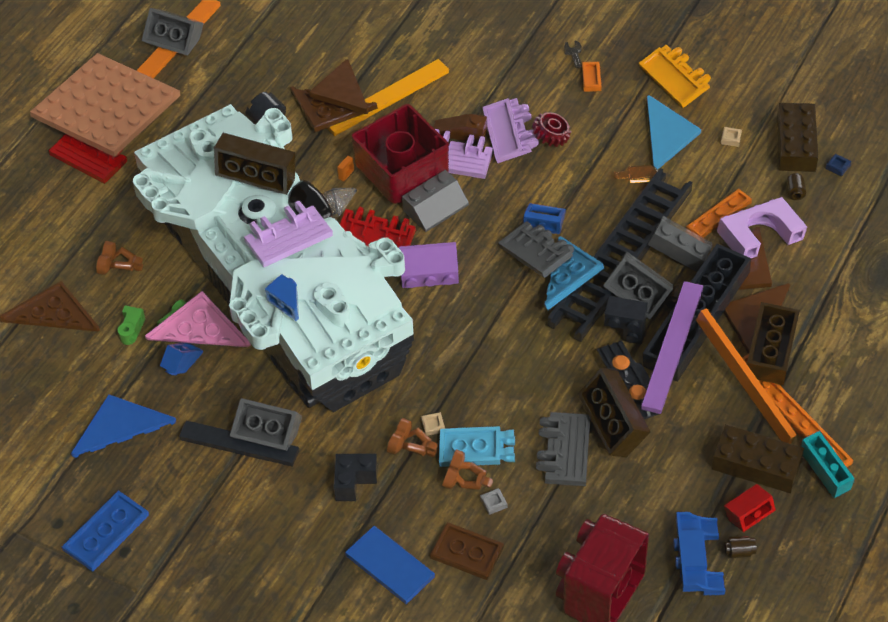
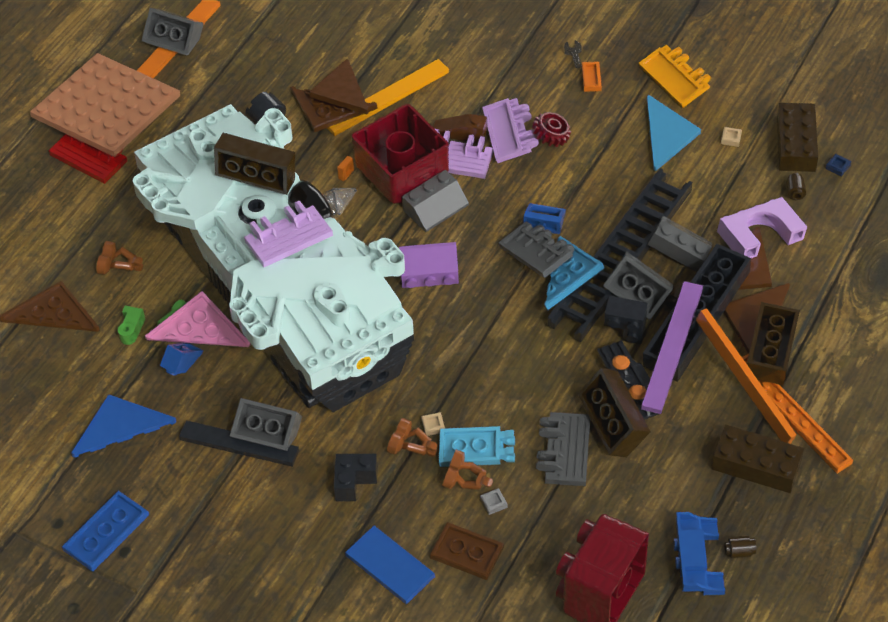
blue slope [265,274,299,321] -> none
red hinge [340,207,416,248] -> none
clear orange piece [614,165,658,183] -> none
orange tile [686,189,752,238] -> none
red brick [724,484,776,532] -> none
teal brick [801,431,855,498] -> none

